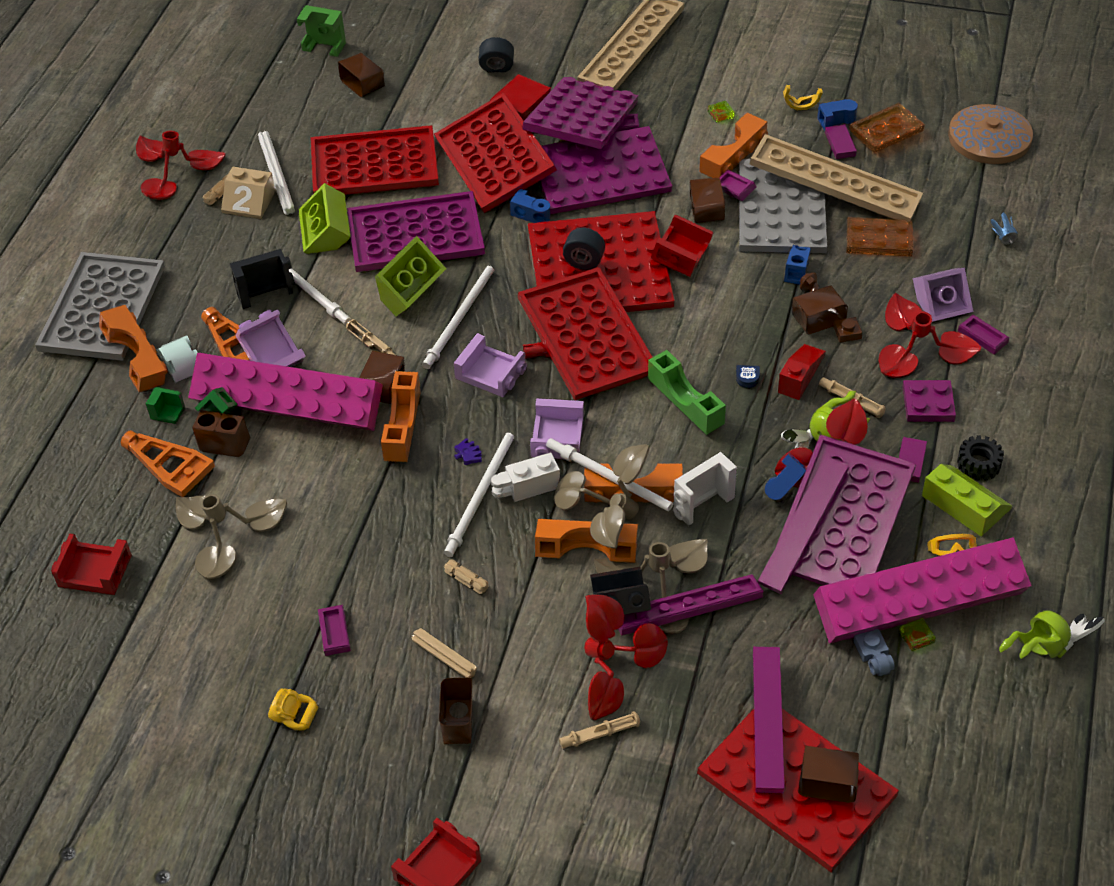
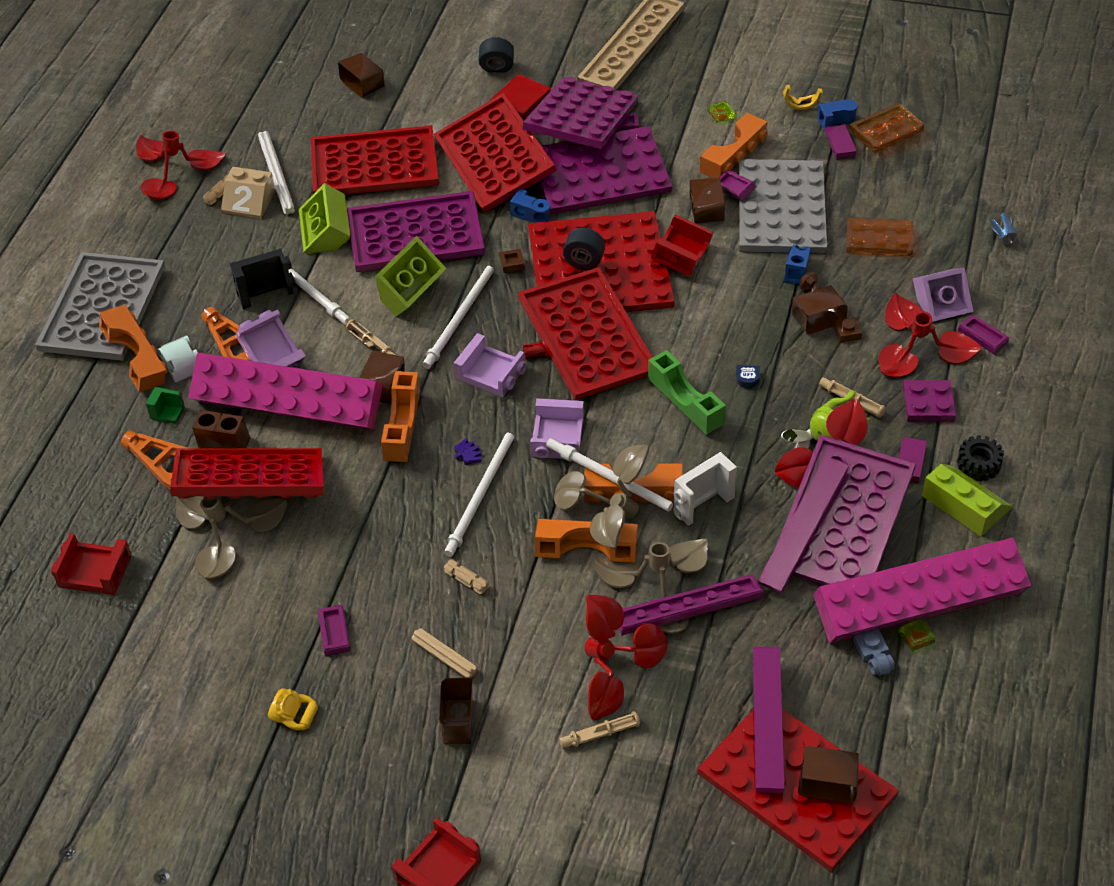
green panel [195,387,238,414] -> none
bright green panel [297,5,346,57] -> none
white hinge [491,452,560,502] -> none
black panel [590,566,651,615] -> none
tan plate [749,134,923,225] -> none
blue leg [765,453,807,500] -> none
red slope [778,344,826,400] -> none
yellow helmet [927,534,977,556] -> none
medium nougat dish [948,104,1033,164] -> none
lime hair [999,611,1105,659] -> none
none -> red plate [170,448,324,499]
none -> reddish brown plate [499,249,525,273]

